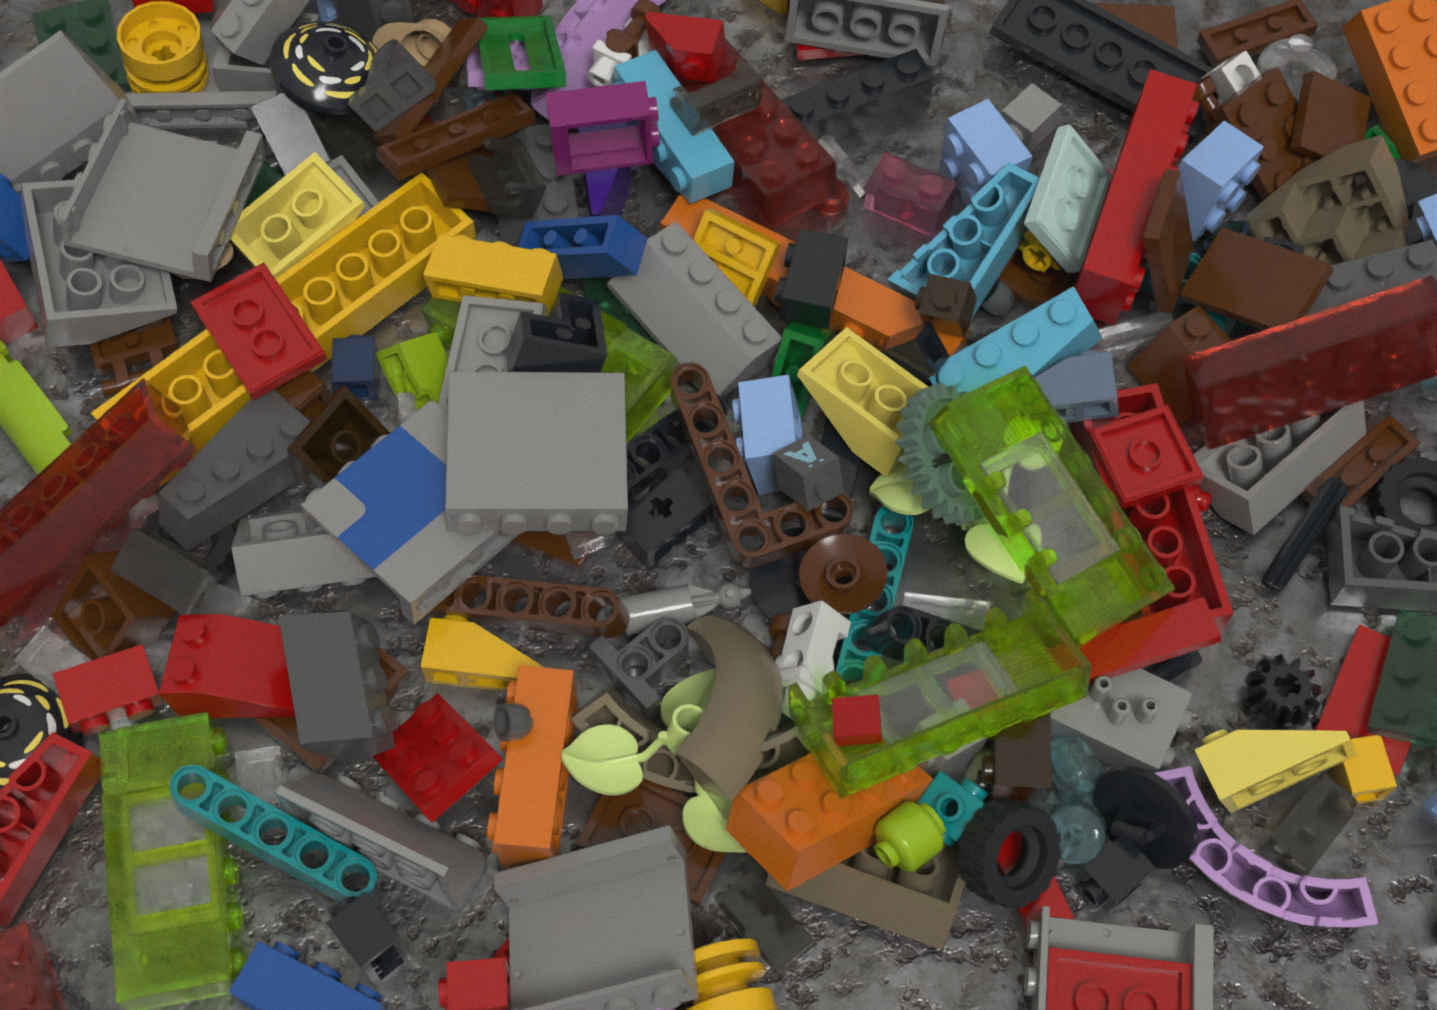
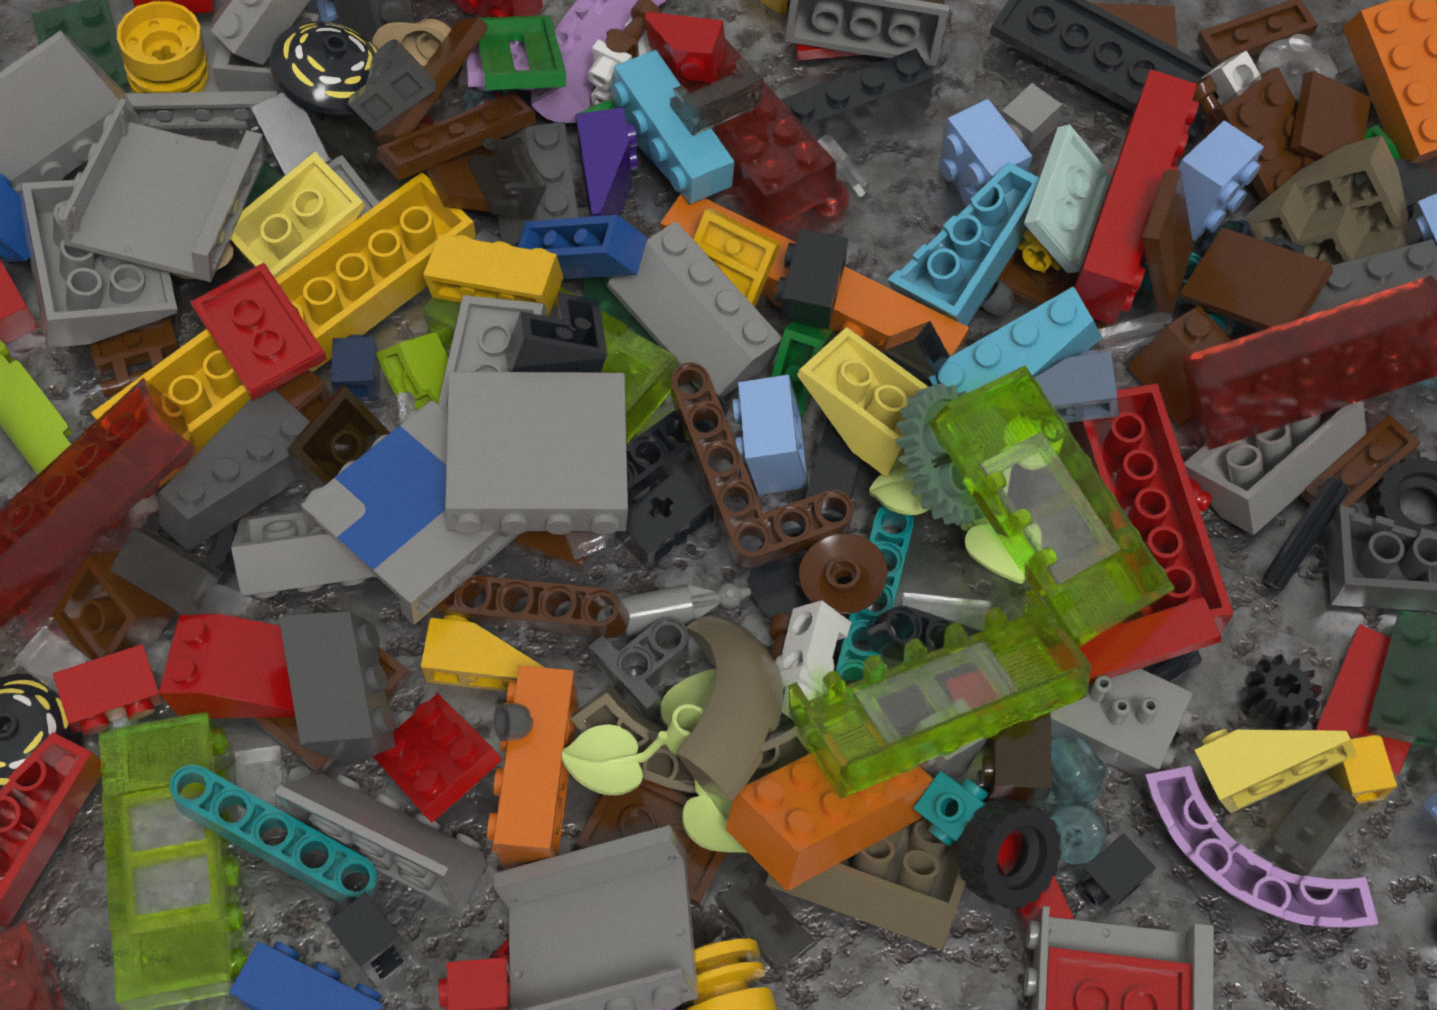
magenta window [546,81,660,176] -> none
dark grey brick [773,435,844,512] -> none
red tile [832,694,883,747] -> none
clear pink brick [864,152,957,238] -> none
lime head [874,801,946,872] -> none
dark brown brick [915,274,977,337] -> none
red tile [1087,404,1204,509] -> none
black shield [1092,766,1199,869] -> none

